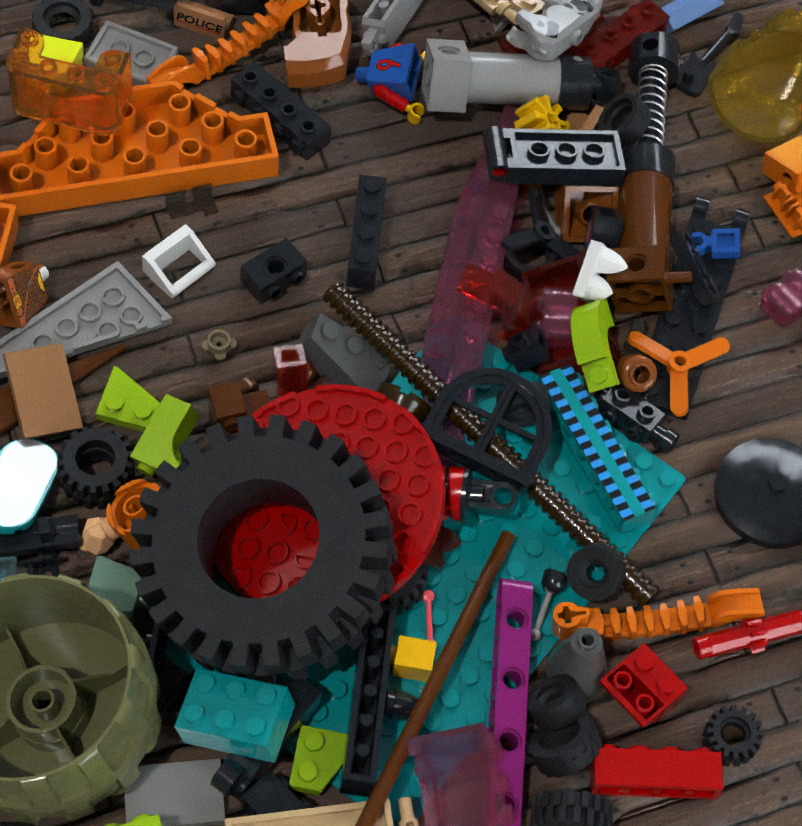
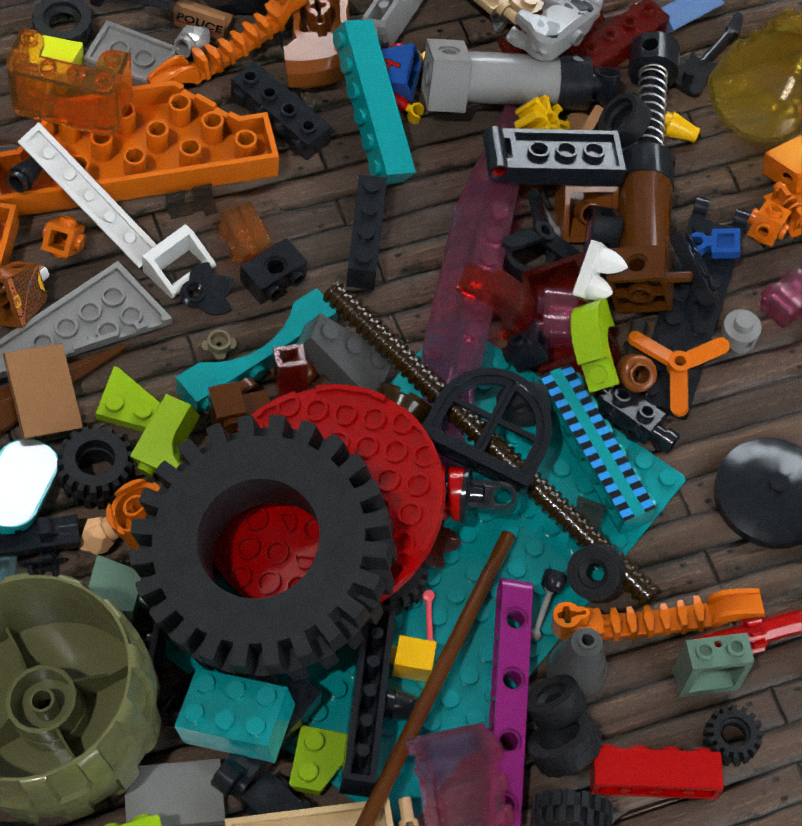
red slope [599,643,688,728] -> none
none -> black cone [6,156,43,193]
none -> white plate [18,122,157,268]
none -> orange brick [41,215,86,259]
none -> light grey rock [174,25,210,58]
none -> teal arch [176,288,338,415]
none -> black plate [180,262,234,315]
none -> clear orange brick [217,201,274,266]
none -> teal brick [332,19,416,184]
none -> clear smoke tile [575,496,606,532]
none -> yellow cone [661,111,700,143]
none -> sand green window [672,633,755,698]
none -> light grey piece [721,309,762,353]
none -> orange brick [747,199,791,247]

